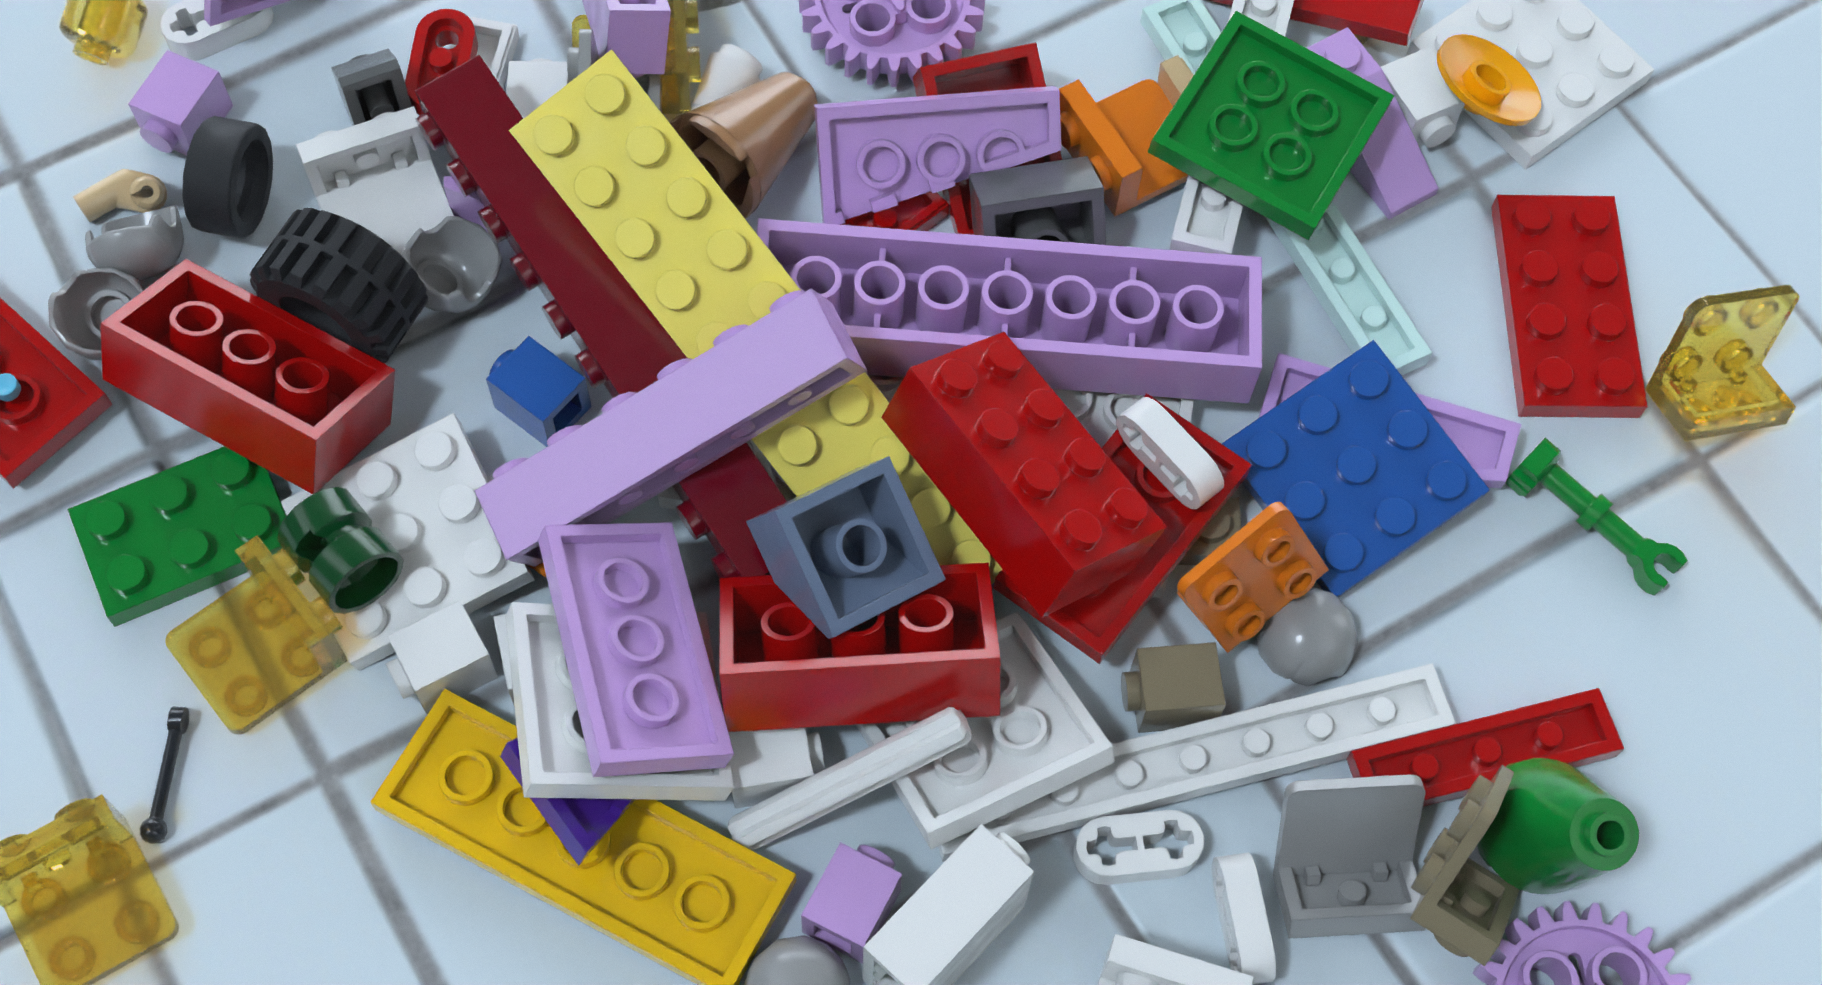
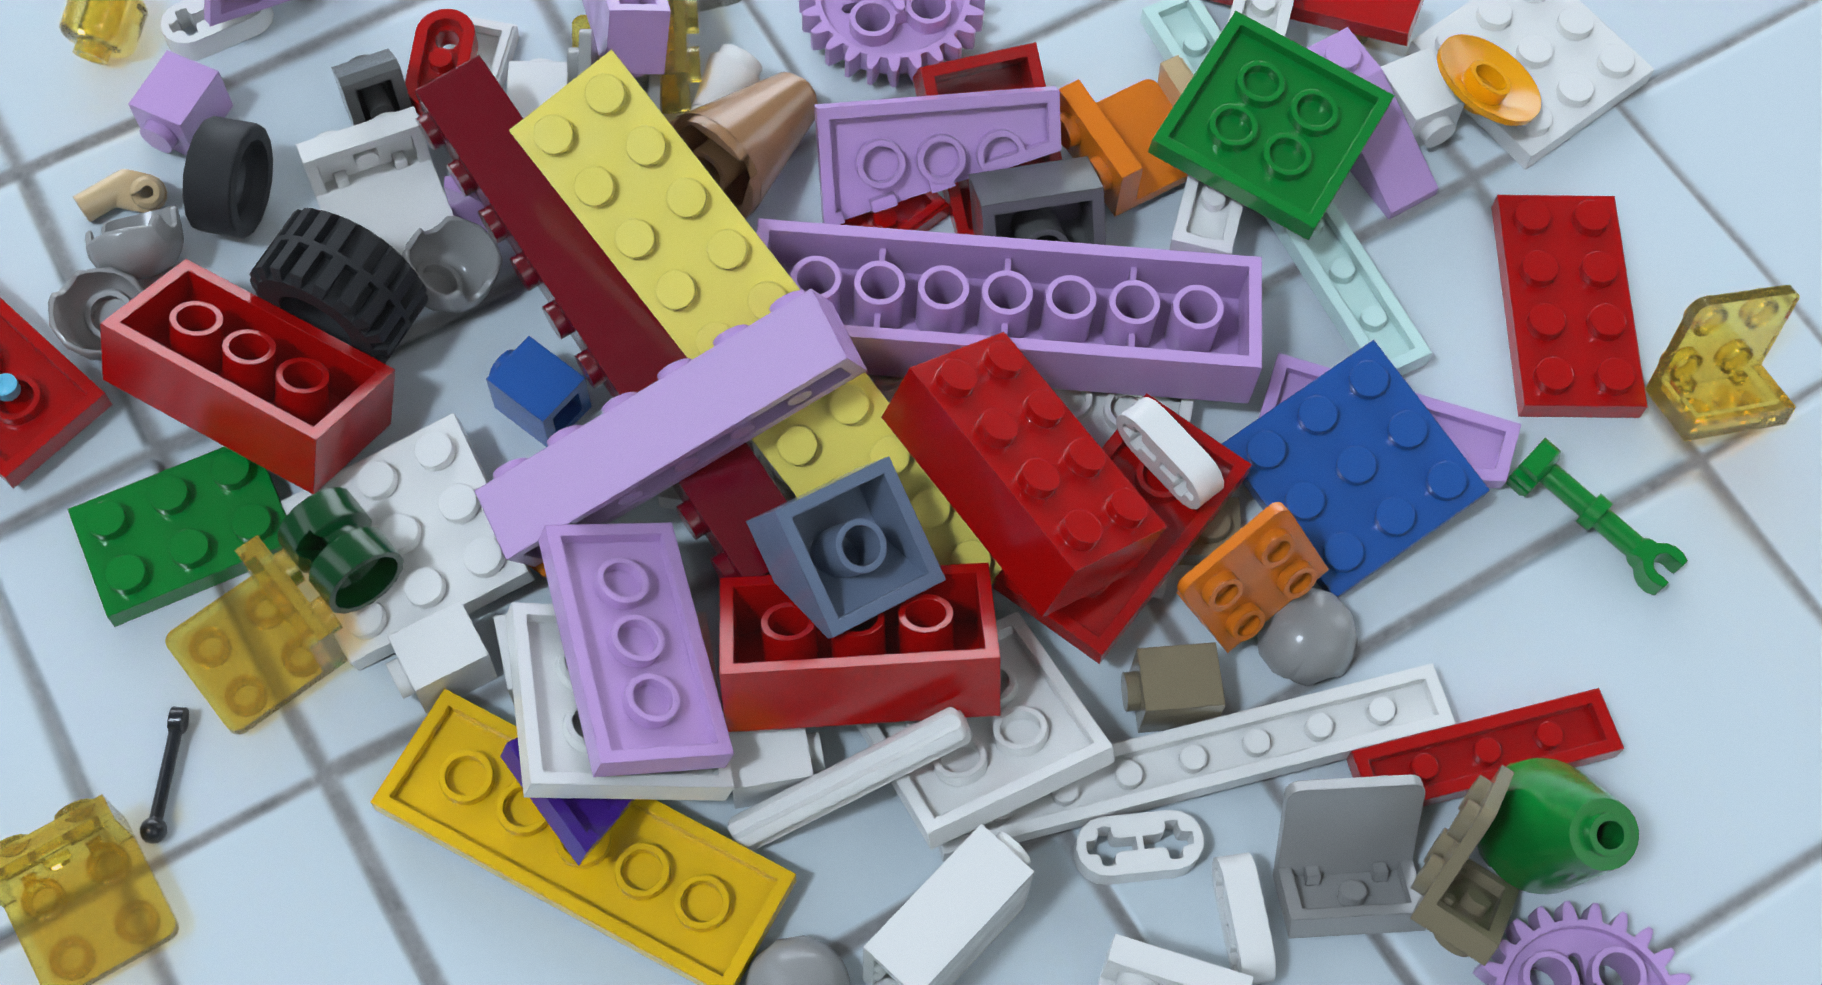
lavender brick [801,842,902,964] -> none

